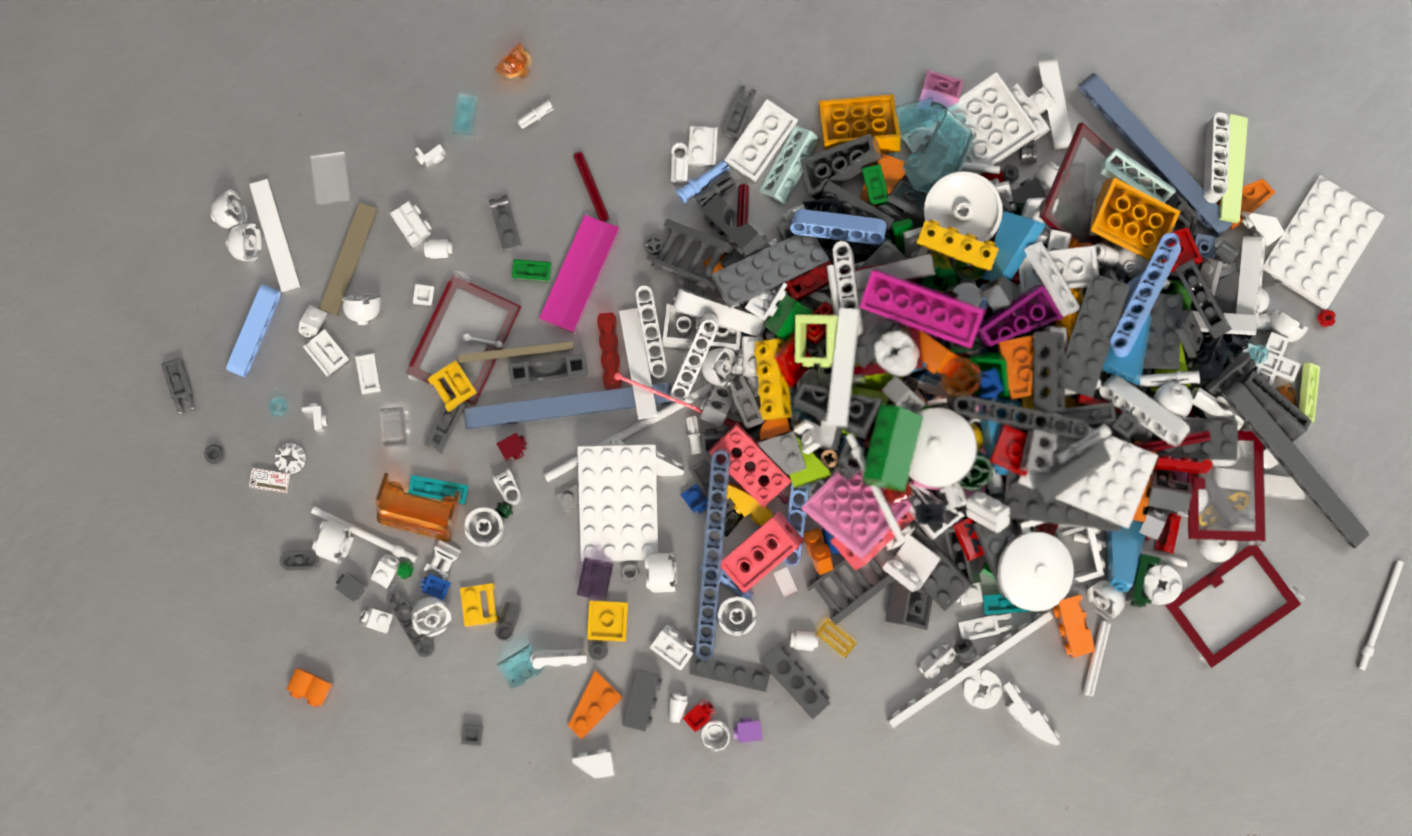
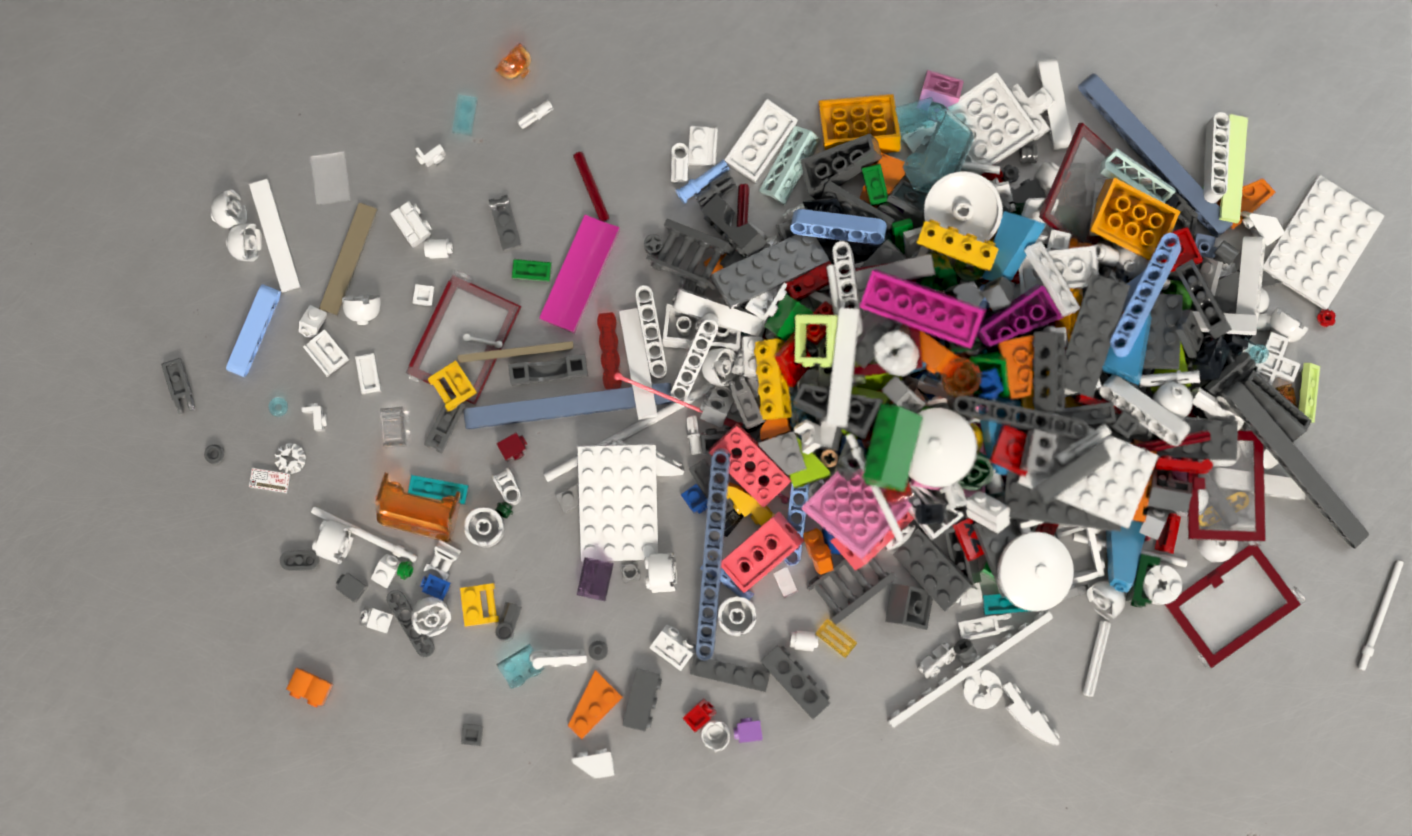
yellow plate [587,601,628,642] -> none
white cone [669,693,688,723] -> none
dark grey hinge [721,85,756,140] -> none
white bracket [882,536,941,592] -> none
orange wedge [1051,594,1095,658] -> none

